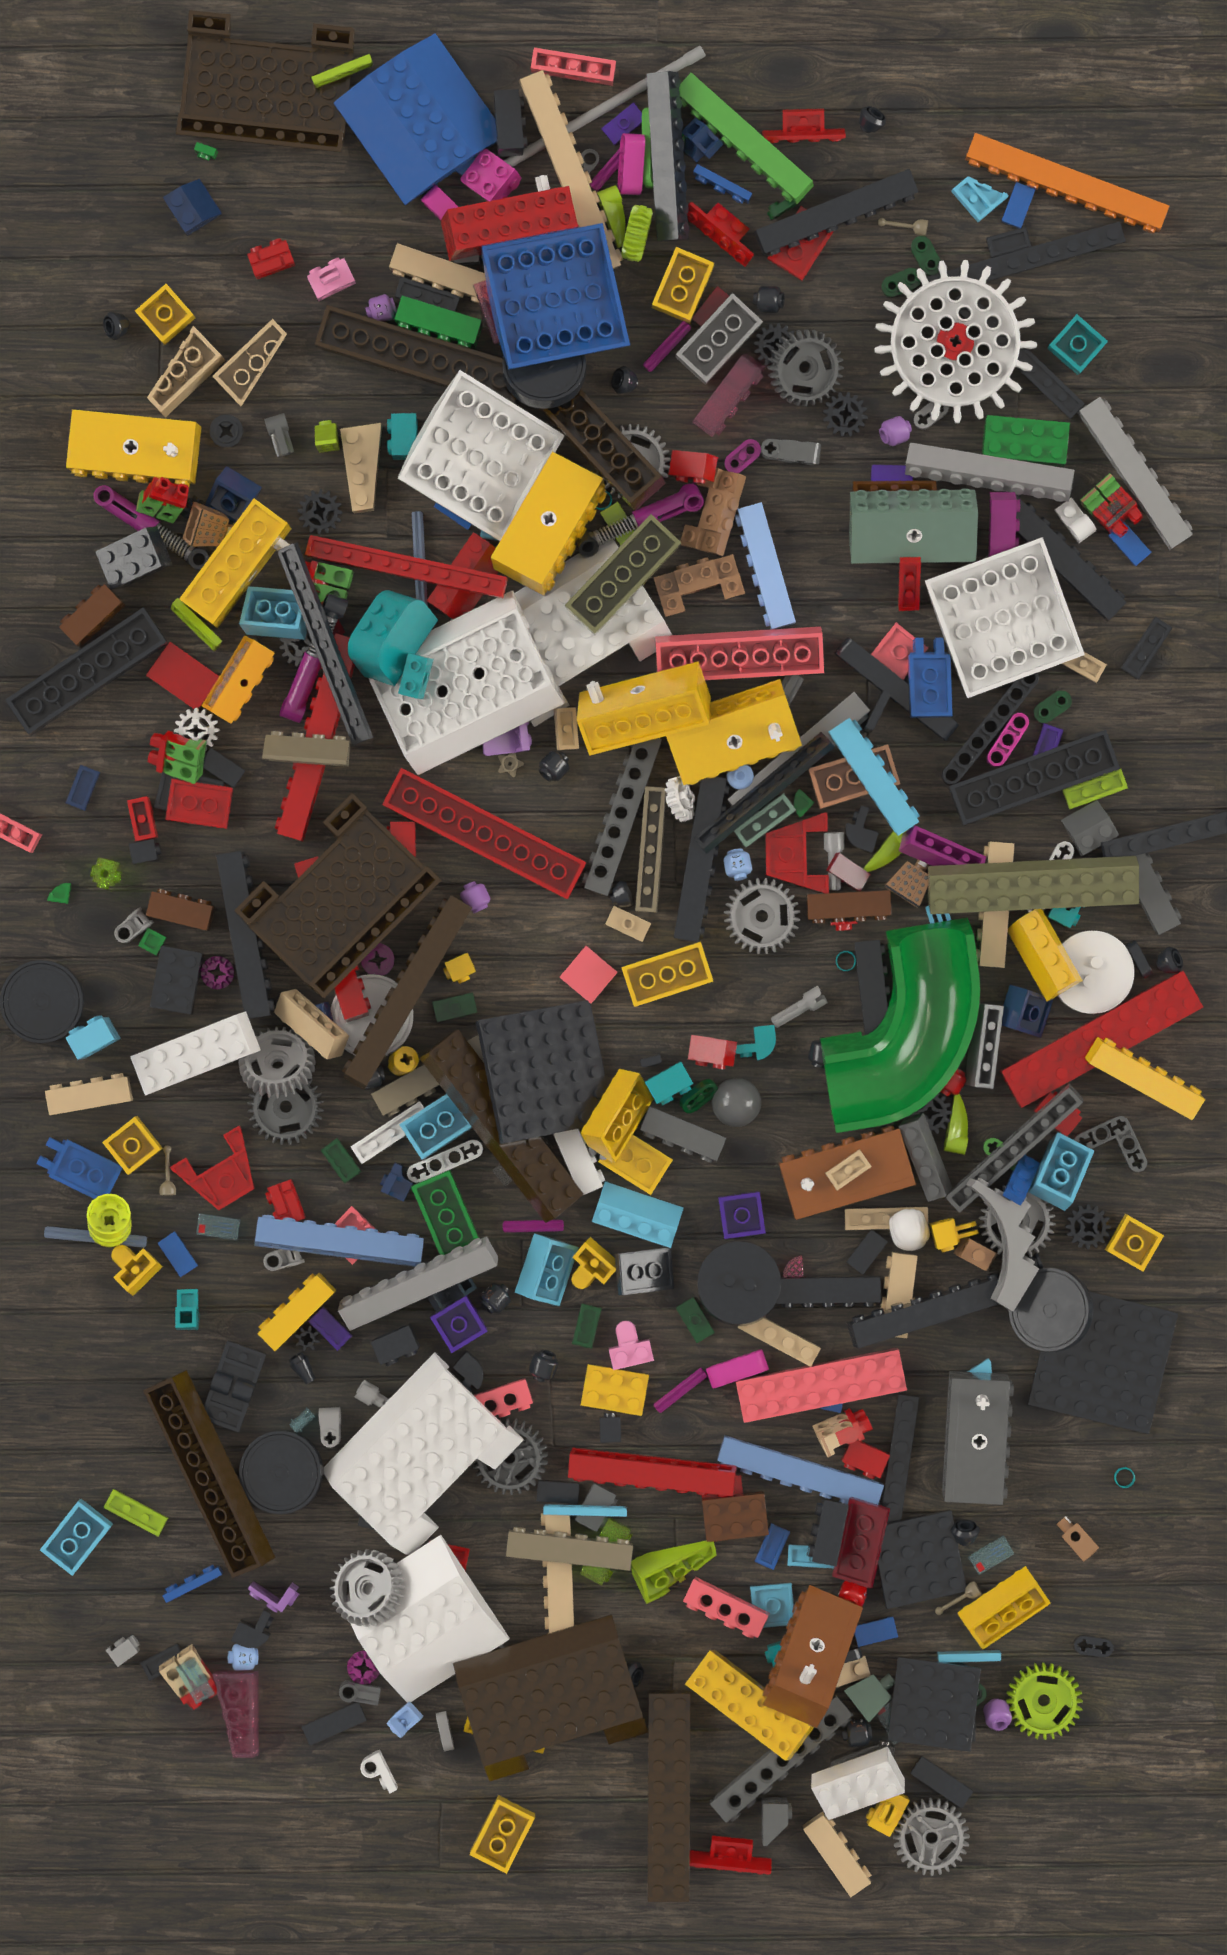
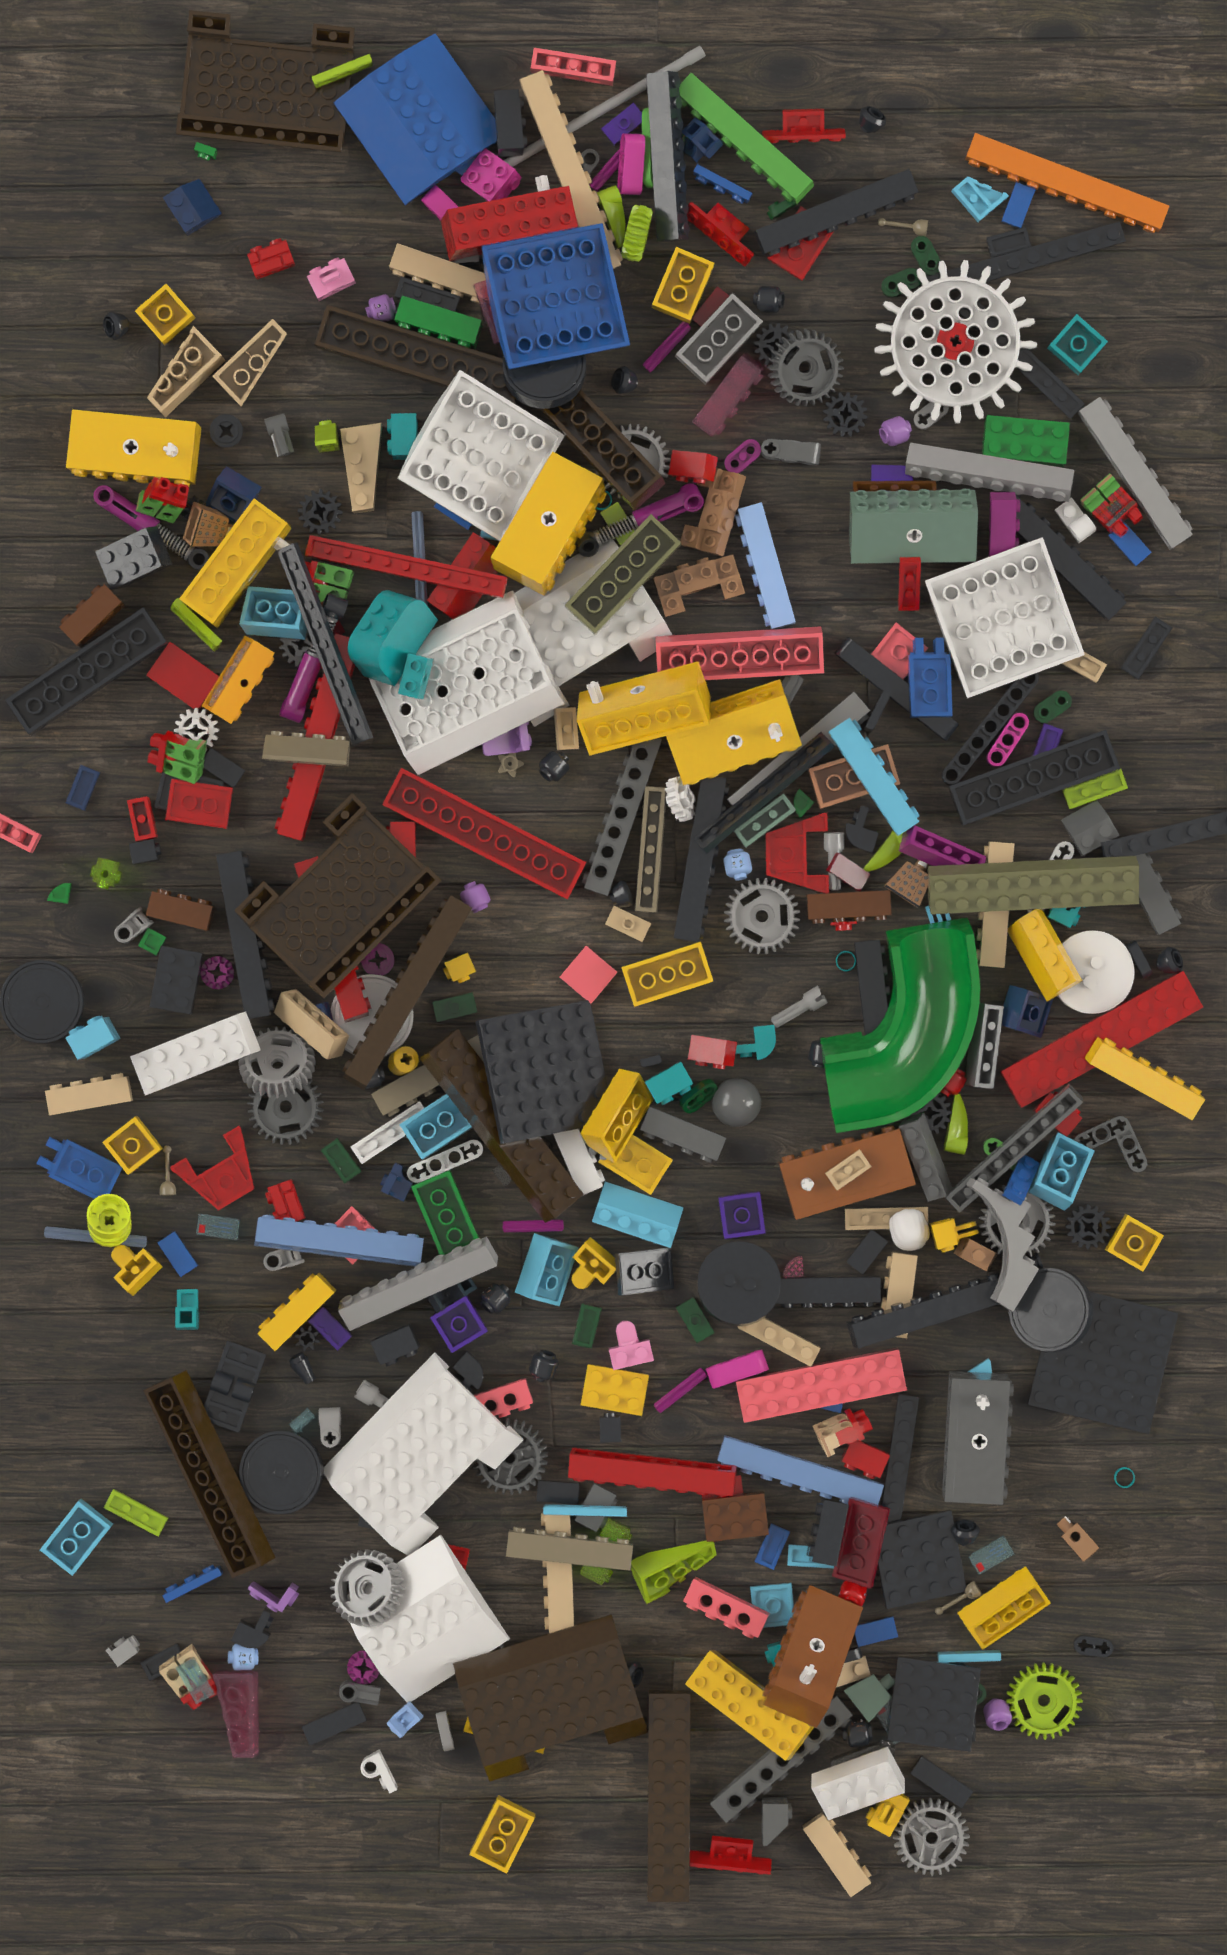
light blue head [727,764,754,790] -> none

